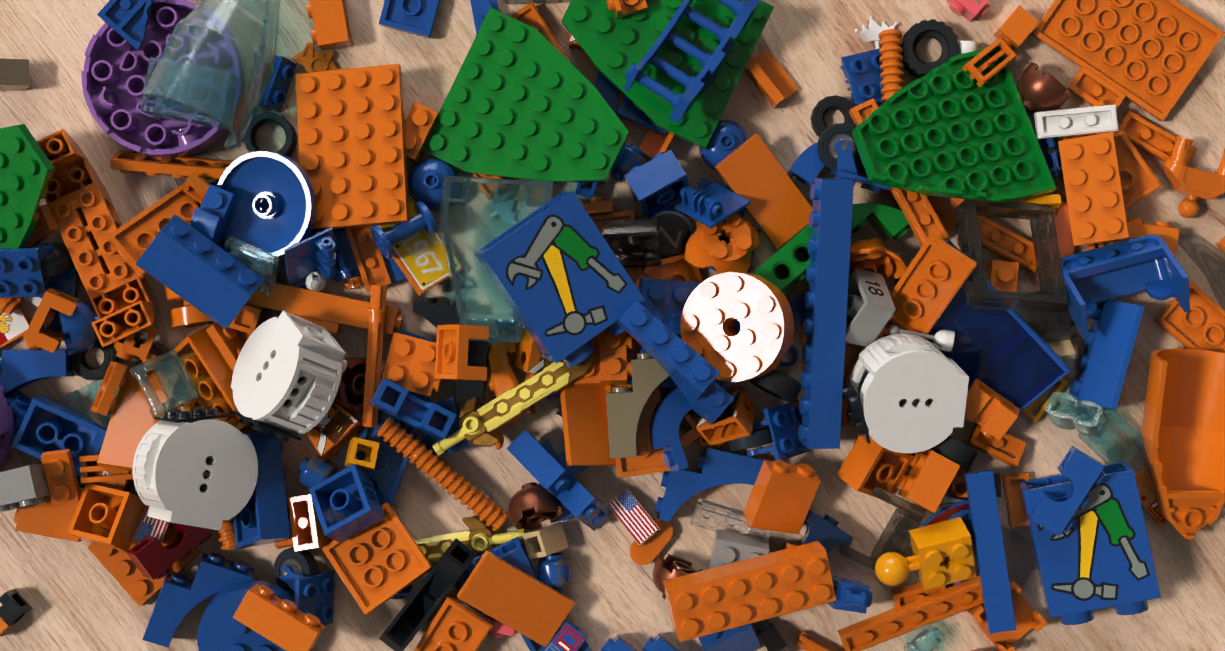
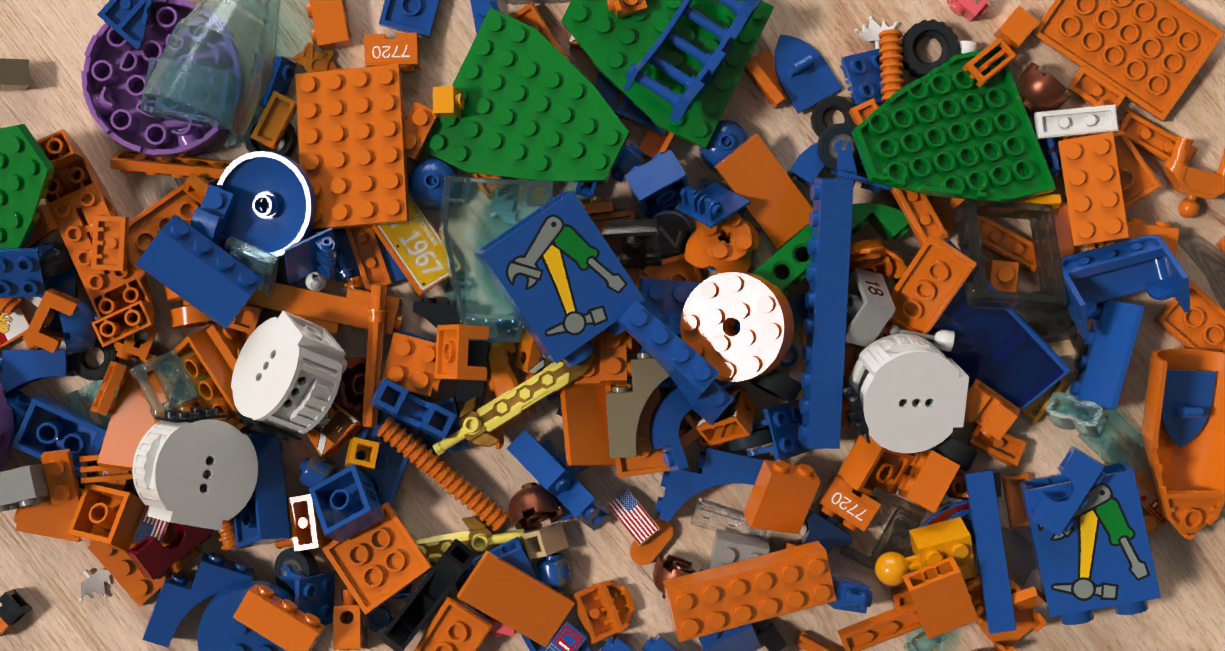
blue hose [370,201,438,259] -> none
none -> white piece [79,569,112,601]
none -> orange bracket [88,215,129,271]
none -> orange tile [250,91,297,150]
none -> orange torso [333,590,368,651]
none -> orange tile [346,288,403,310]
none -> orange brick [364,32,421,74]
none -> blue plate [366,602,394,632]
none -> light orange plate [433,86,465,118]
none -> orange slope [570,581,635,644]
none -> blue shield [774,34,842,114]
none -> orange brick [816,475,881,532]
none -> orange brick [902,556,979,640]
none -> orange tile [1011,586,1046,611]
none -> orange piece [1143,514,1158,532]
none -> blue shield [1161,369,1217,448]

